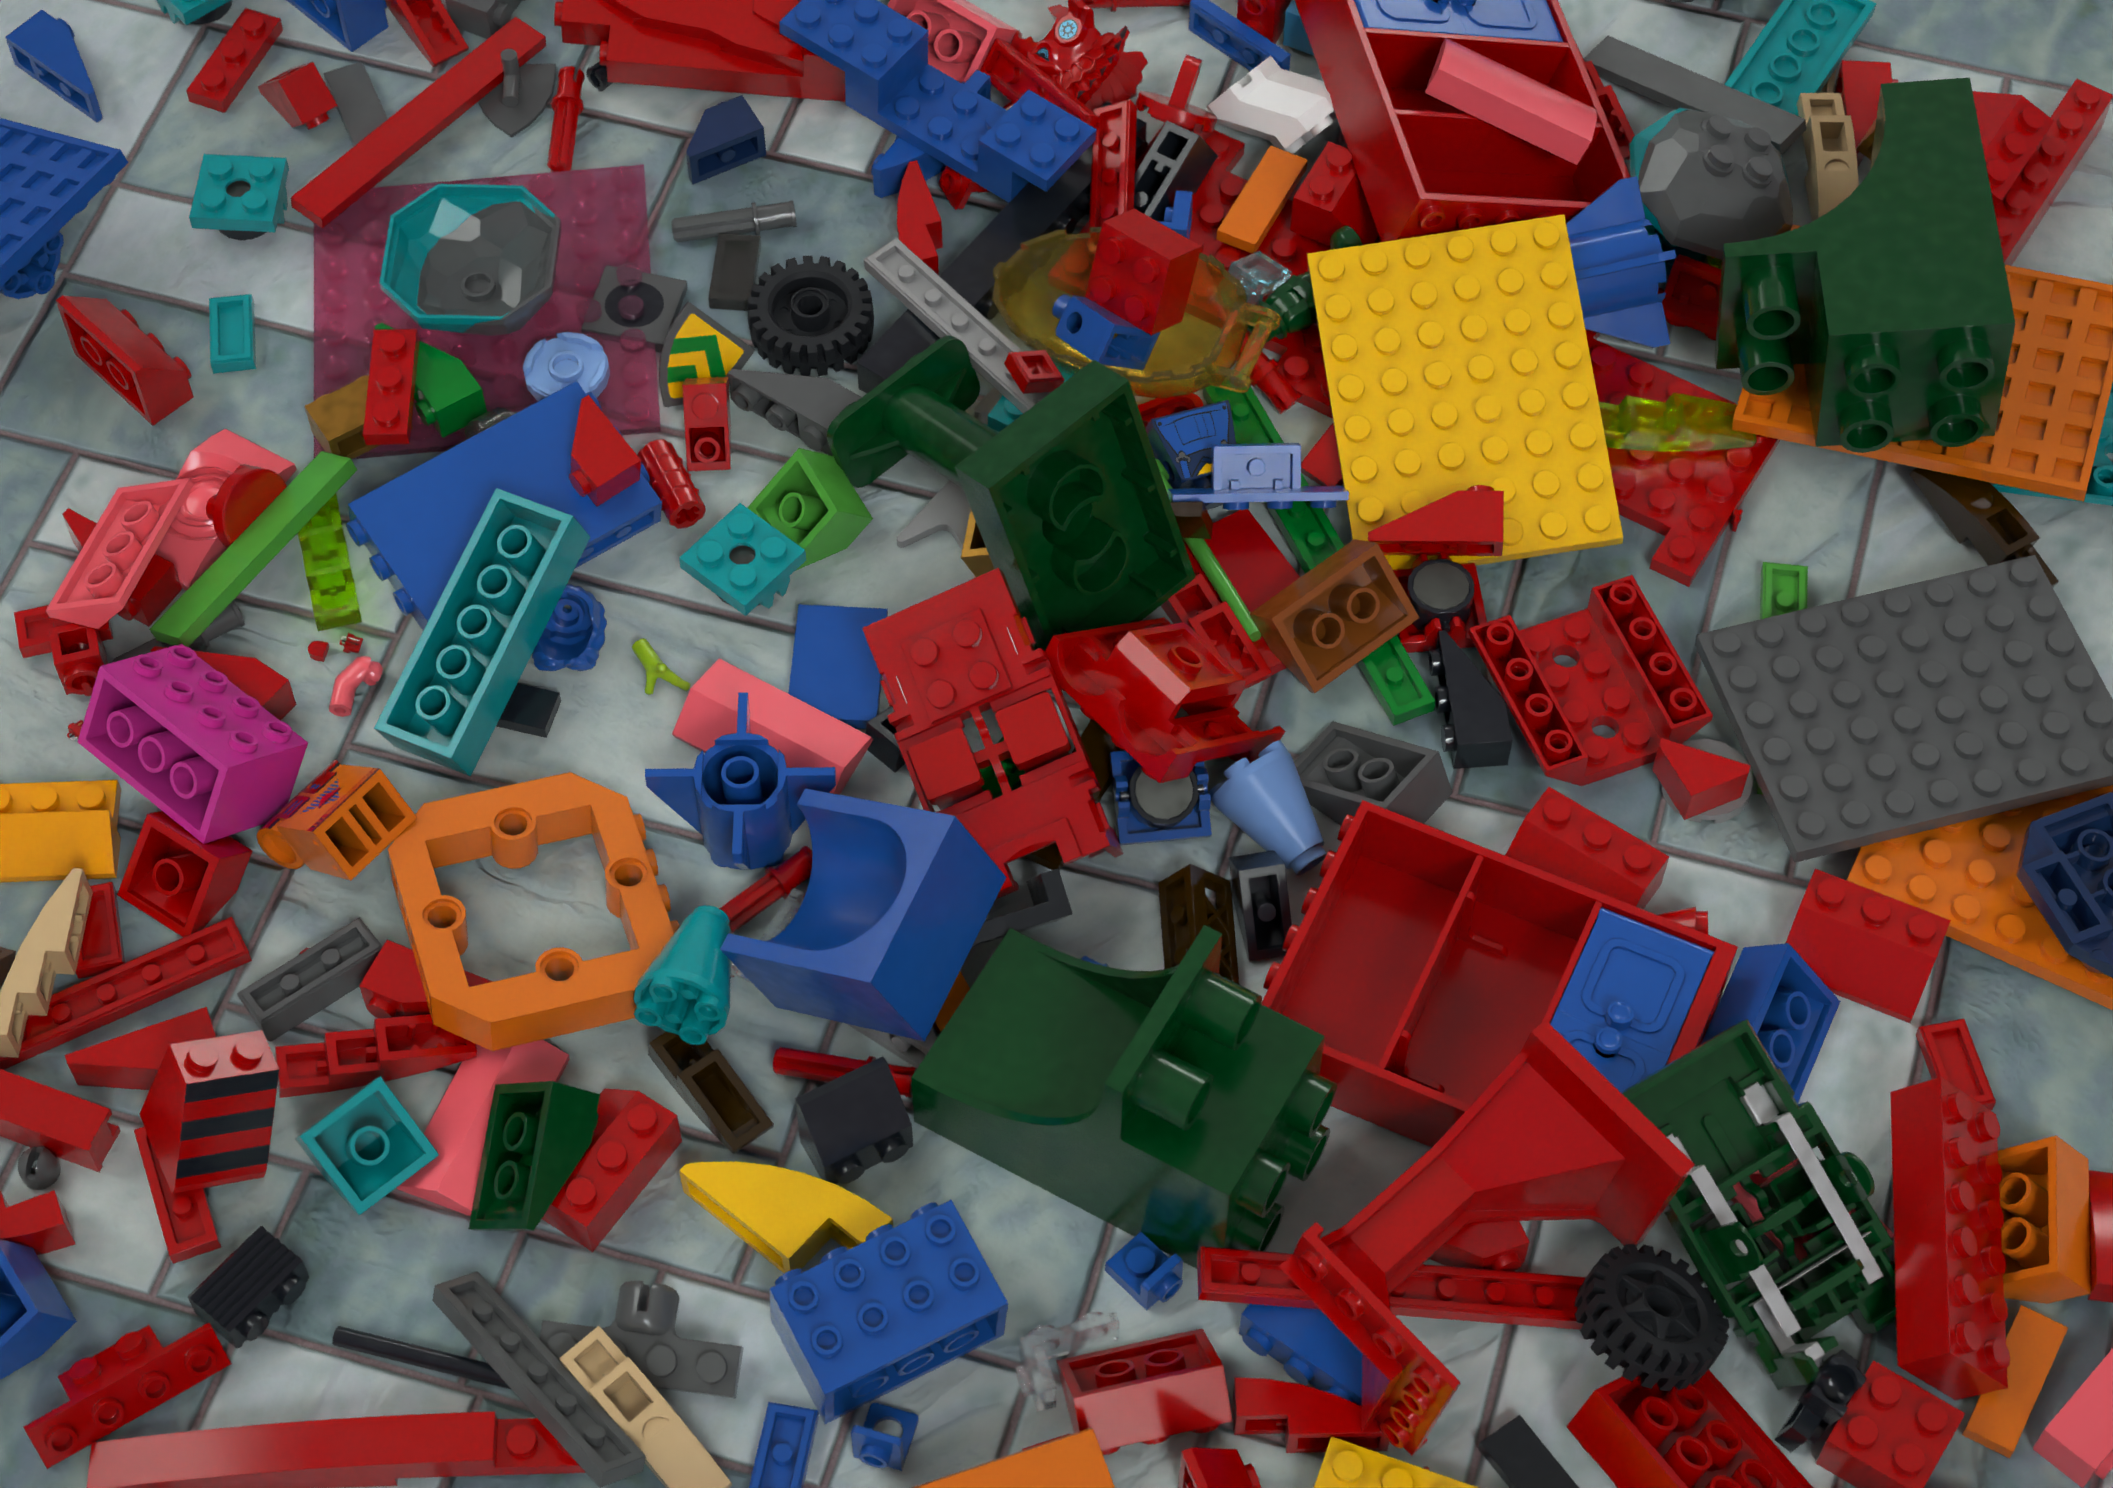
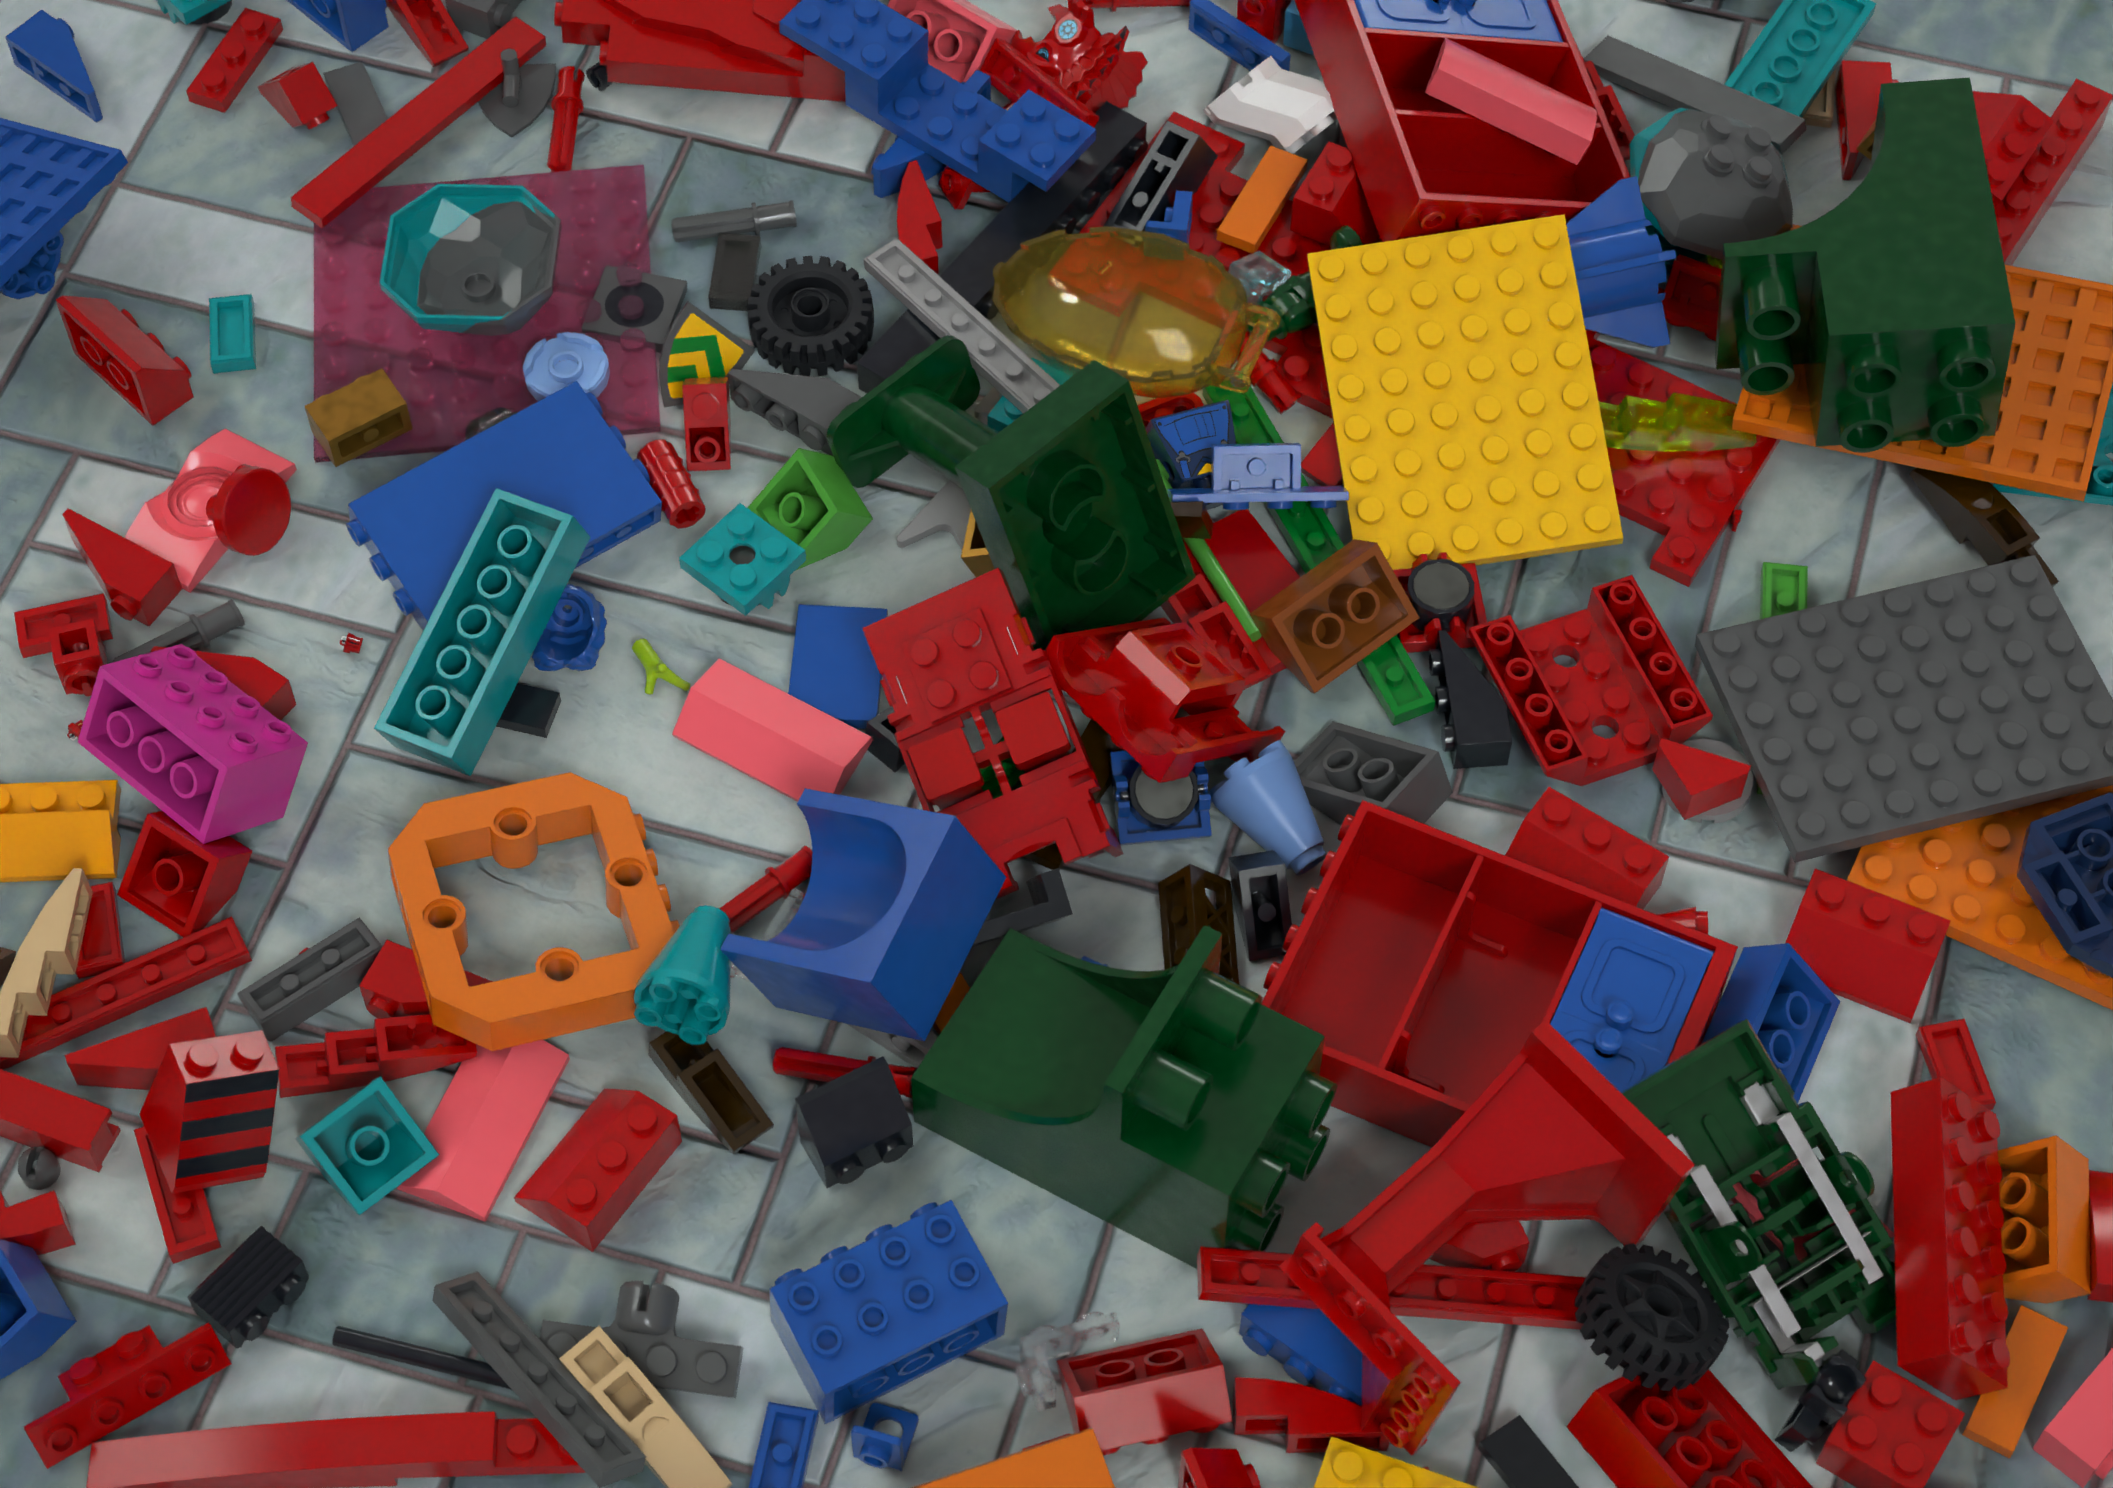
coral slope [46,478,194,629] -> none
bright green tile [149,451,357,647] -> none
teal piece [189,154,289,240] -> none
orange piece [256,759,417,881] -> none
clear neon green slope [298,492,362,632] -> none
red piece [308,641,329,662] -> none
coral arm [329,656,383,717] -> none
red plate [363,329,420,445] -> none
green slope [374,322,488,438] -> none
dark green slope [469,1081,600,1231] -> none
red slope [569,395,641,507] -> none
blue brick [645,693,836,870] -> none
yellow slope [679,1161,894,1274] -> none
dark blue slope [686,95,766,184] -> none
red tile [1004,350,1064,394] -> none
blue torso [1052,294,1161,370] -> none
red brick [1085,208,1202,335] -> none
red tile [1088,100,1137,259] -> none
blue bracket [1105,1232,1184,1311] -> none
red tile [1135,55,1217,134] -> none
red slope [1368,485,1504,556] -> none
tan slope [1797,93,1859,221] -> none

